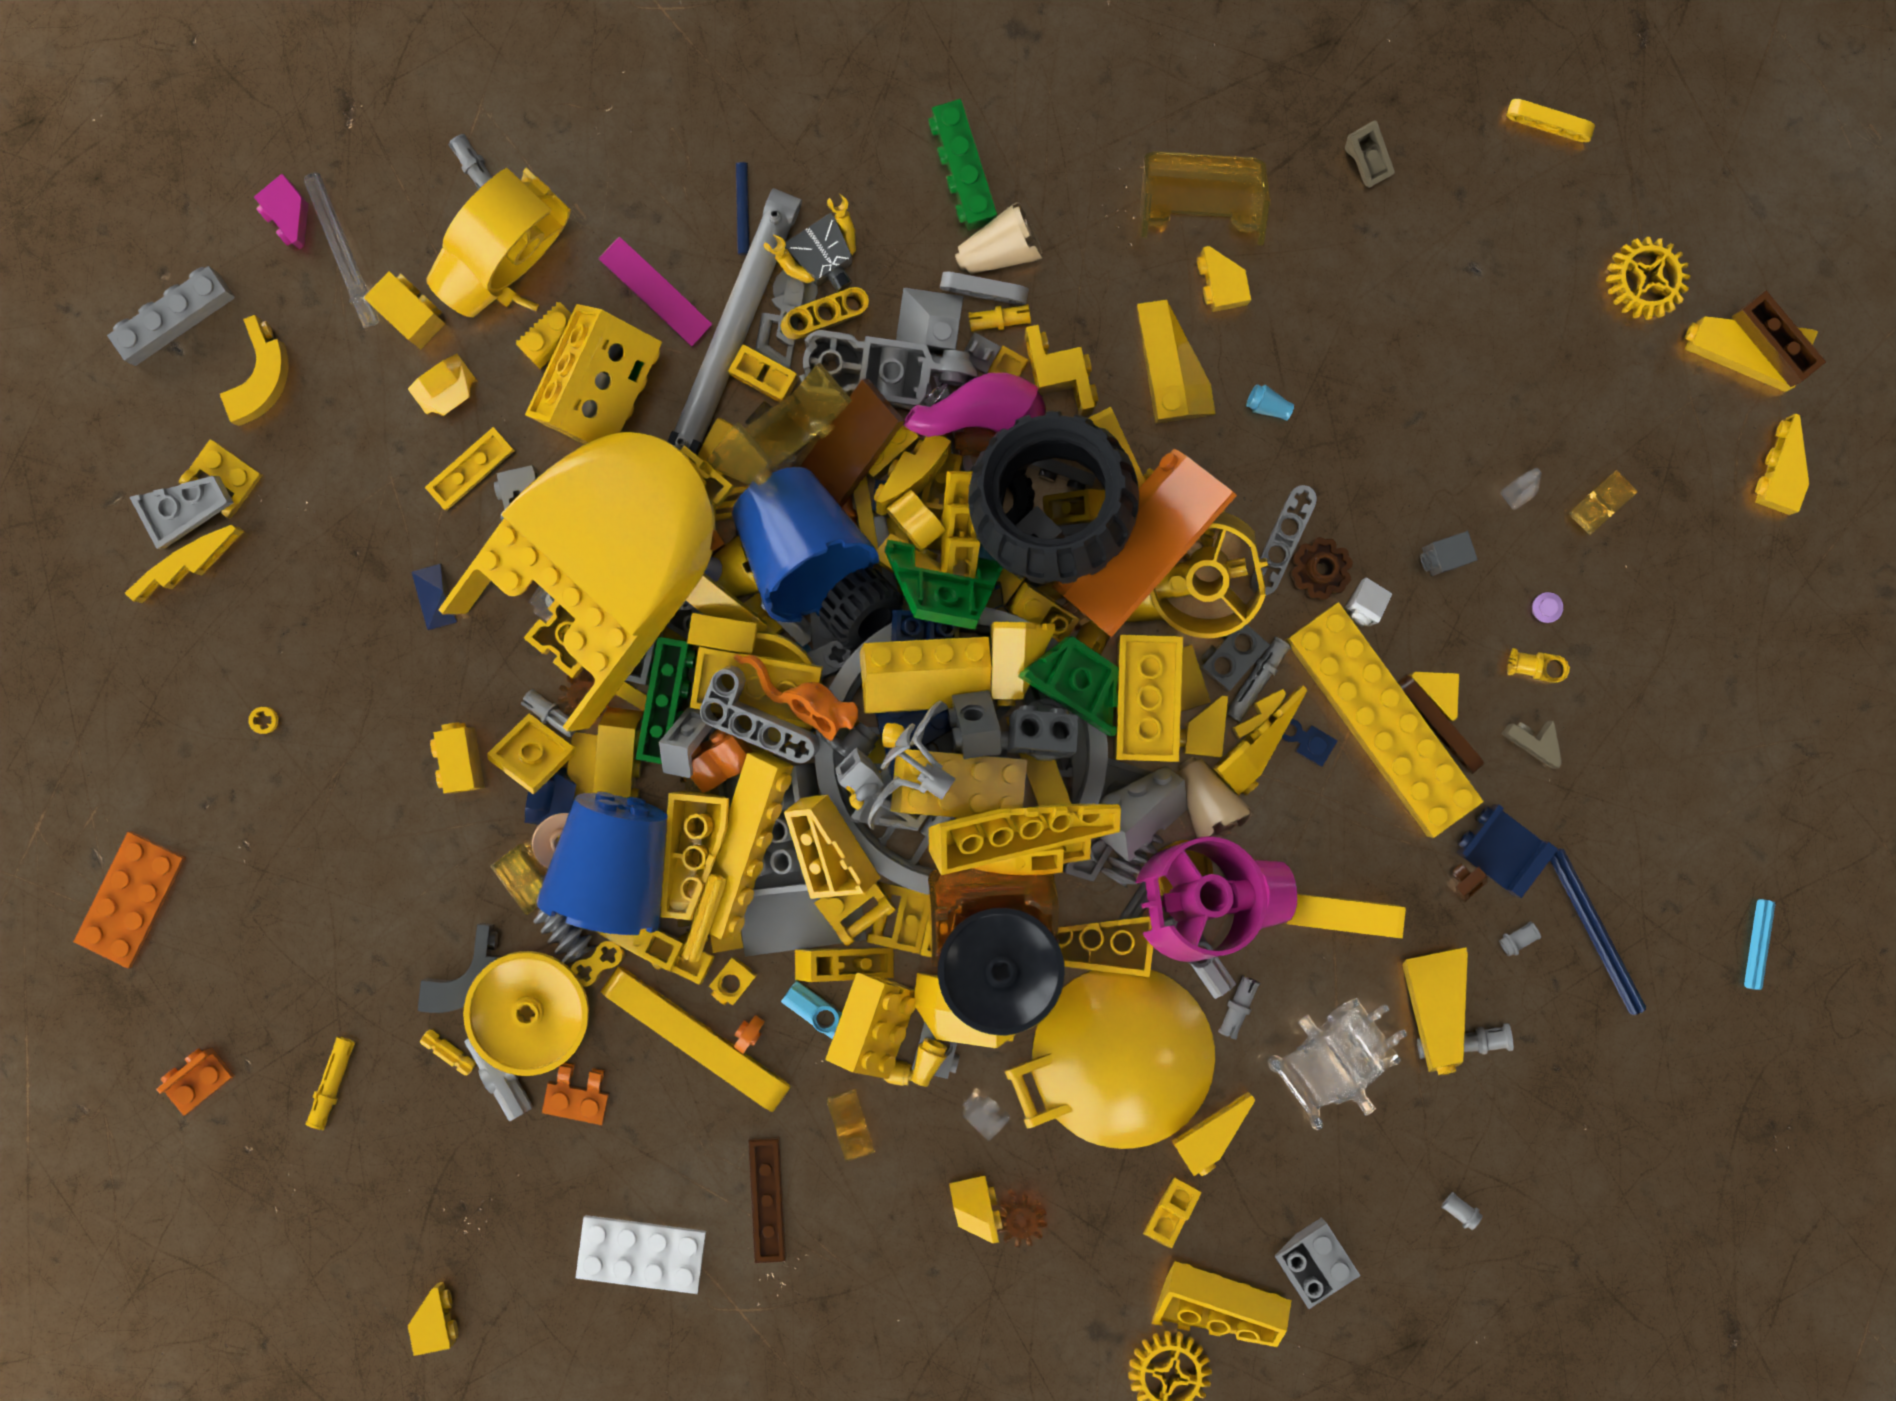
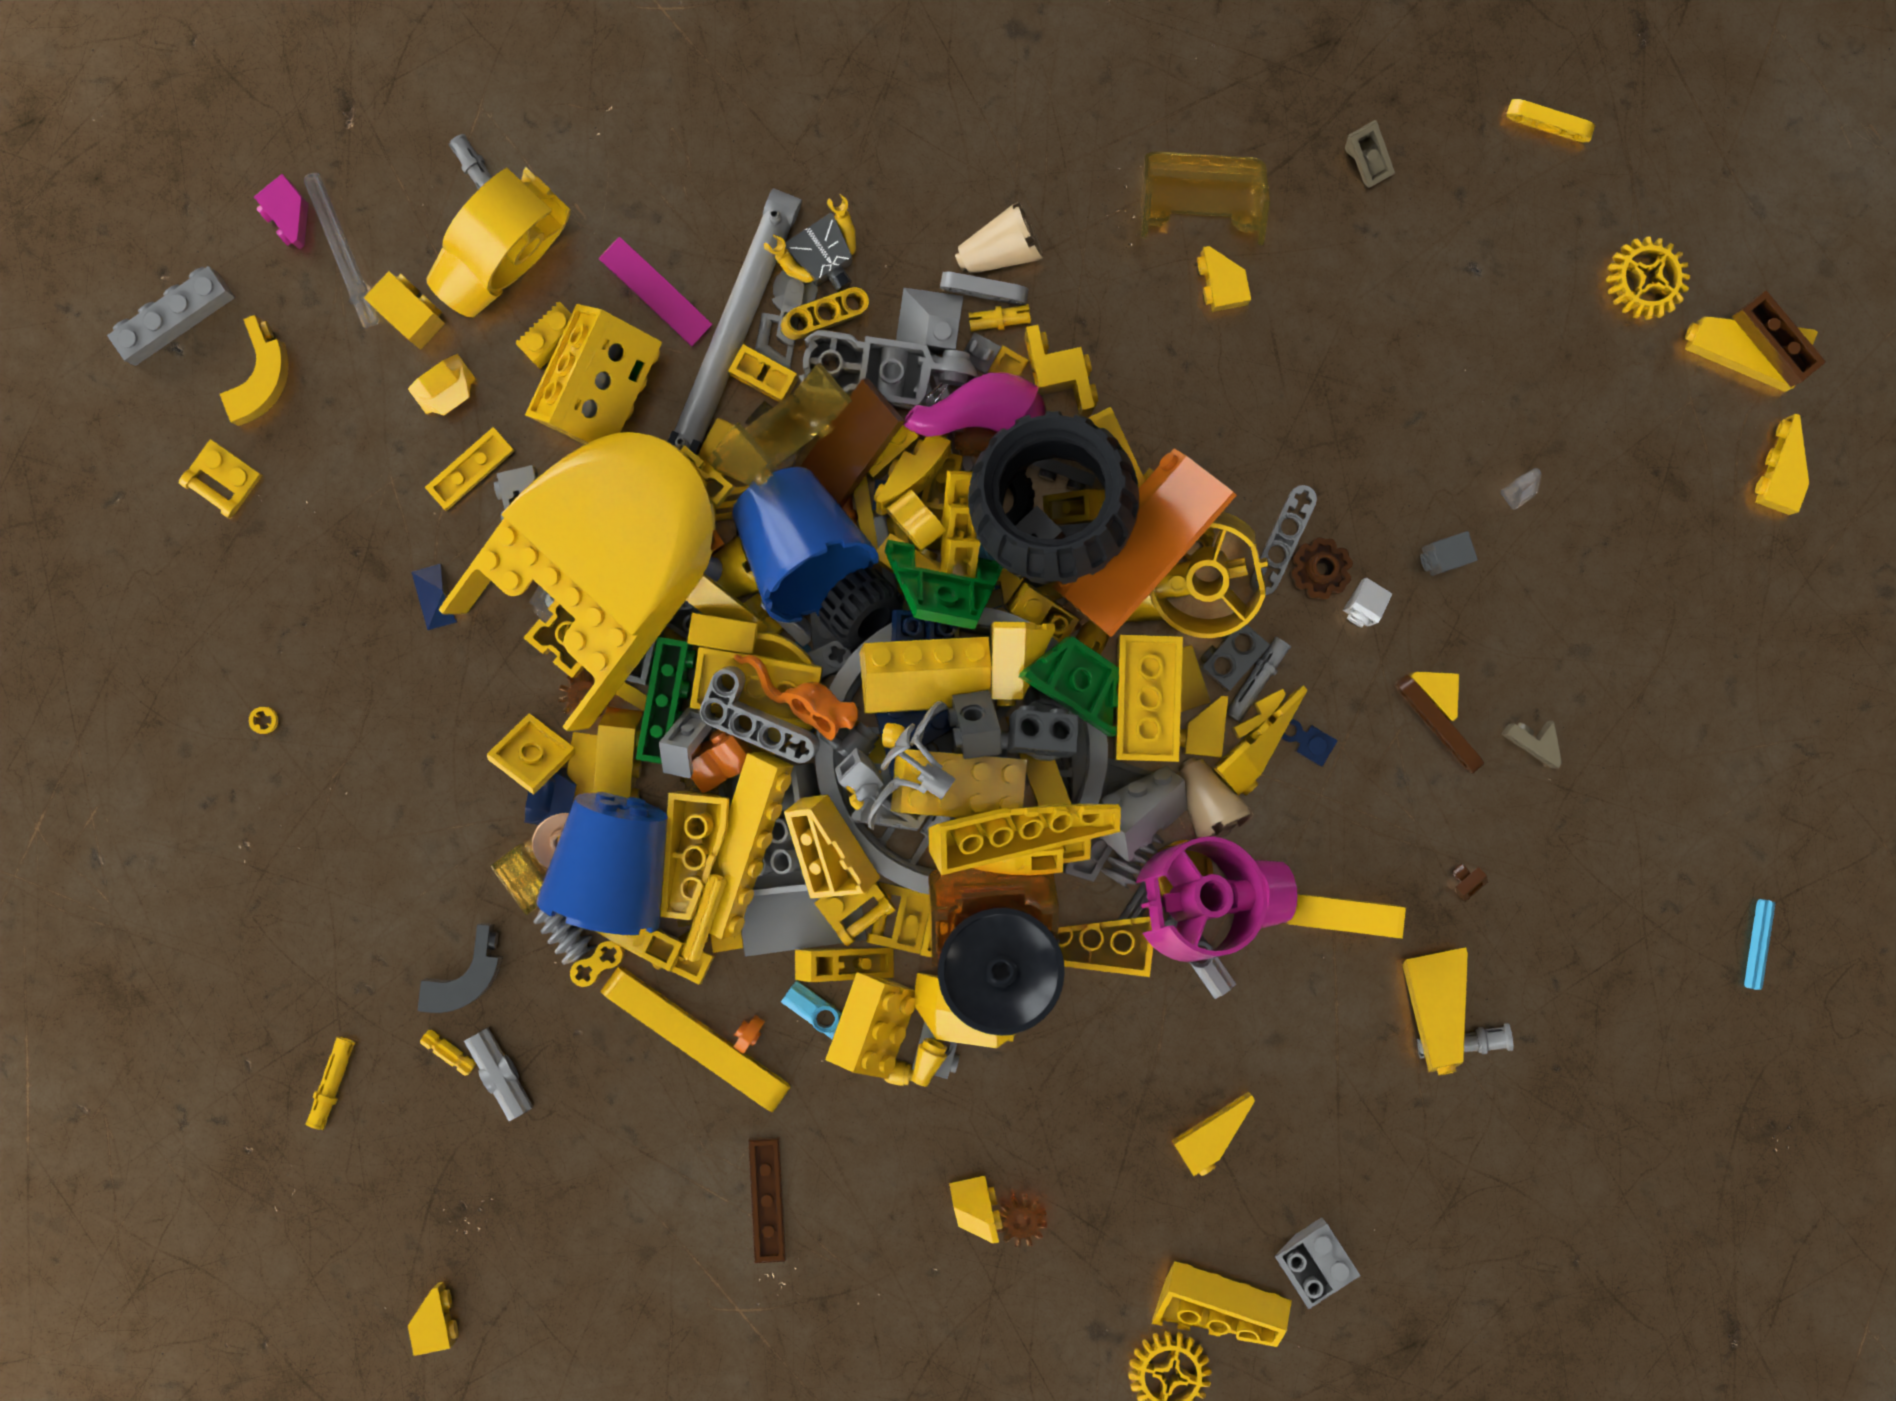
orange plate [73,831,186,969] -> none
yellow slope [125,525,244,603] -> none
light grey wing [130,476,234,550] -> none
orange bracket [156,1048,235,1116] -> none
yellow brick [430,722,485,794] -> none
yellow dish [463,951,589,1076] -> none
yellow hand [496,287,539,311] -> none
light grey axle [521,689,577,737] -> none
orange plate [542,1062,609,1125] -> none
white plate [576,1215,706,1294] -> none
yellow brick [709,956,758,1006] -> none
dark blue bar [736,162,750,255] -> none
clear yellow slope [826,1089,875,1161] -> none
green brick [928,99,997,231] -> none
clear brick [962,1092,1010,1141] -> none
yellow dish [1005,969,1215,1149] -> none
yellow wedge [1137,299,1216,424] -> none
yellow slope [1143,1178,1202,1248] -> none
light grey pin [1218,975,1261,1040] -> none
medium azure cone [1247,384,1294,421] -> none
clear piece [1267,998,1408,1130] -> none
yellow brick [1285,602,1484,838] -> none
light grey pin [1441,1192,1483,1230] -> none
dark blue panel [1457,804,1558,898] -> none
light grey pin [1499,921,1541,956] -> none
yellow connector [1507,648,1570,683] -> none
lavender plate [1532,592,1563,623] -> none
dark blue axle [1550,848,1646,1016] -> none
clear yellow slope [1569,470,1638,535] -> none

